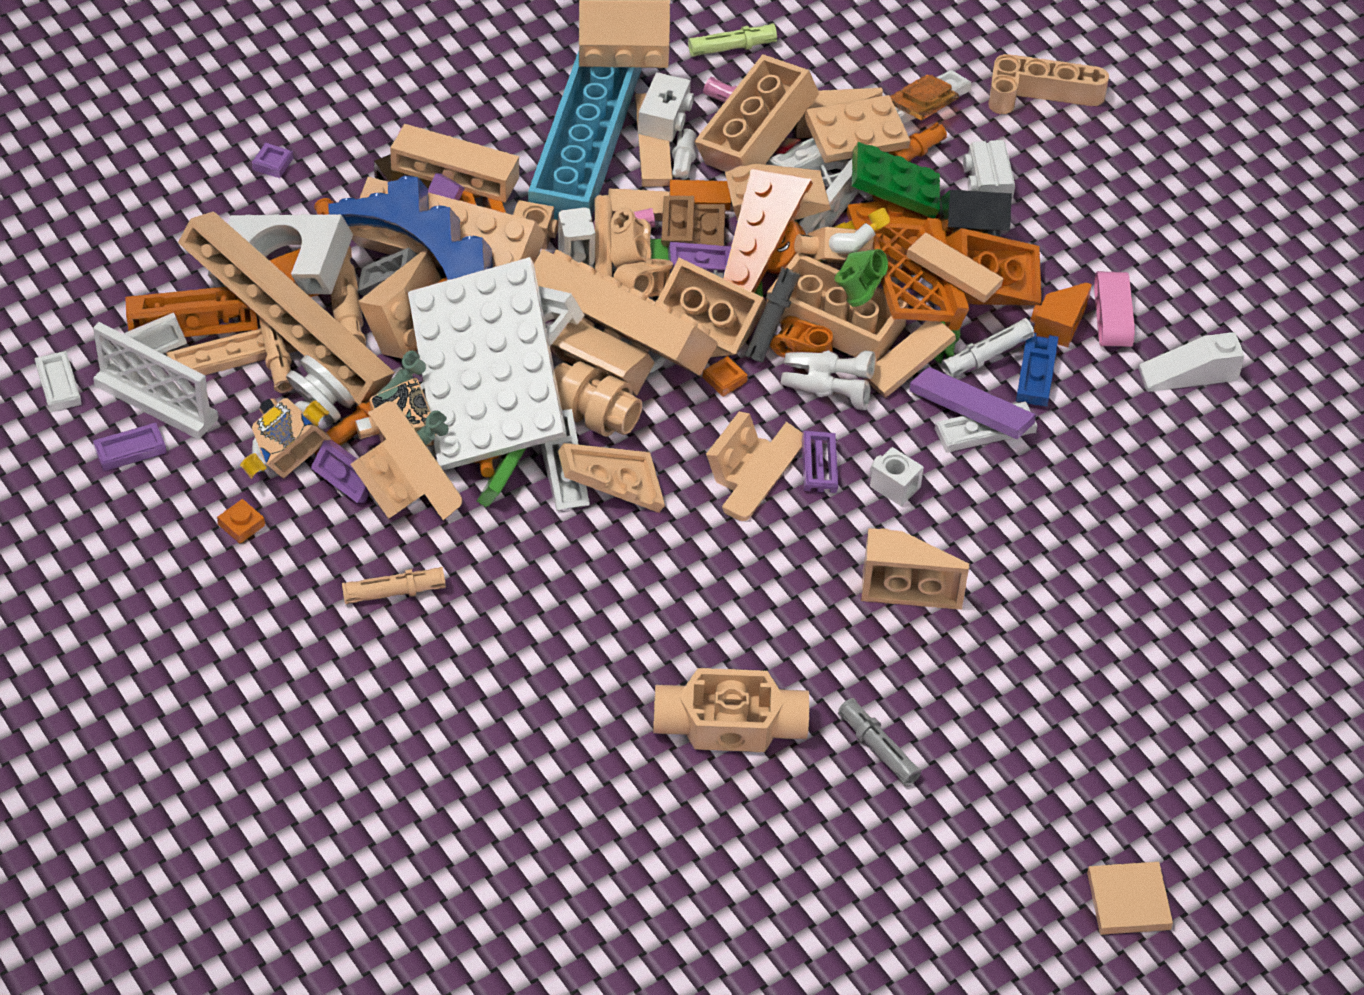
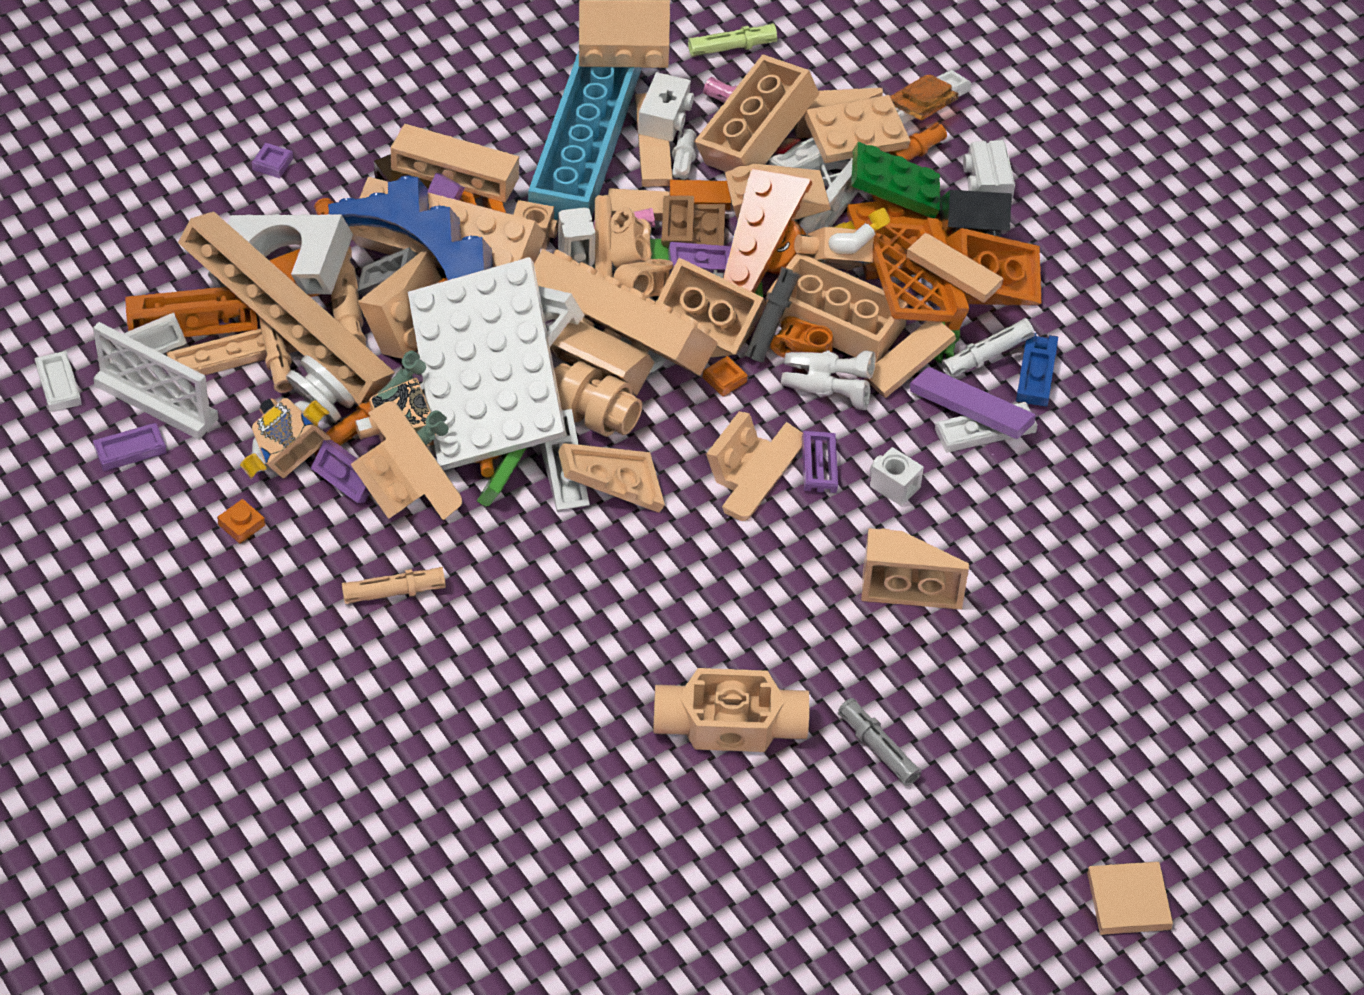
bright green piece [834,249,888,307] -> none
light nougat beam [988,54,1109,114] -> none
orange slope [1030,283,1092,348] -> none
bright pink beam [1094,271,1135,347] -> none
white slope [1138,332,1245,392] -> none

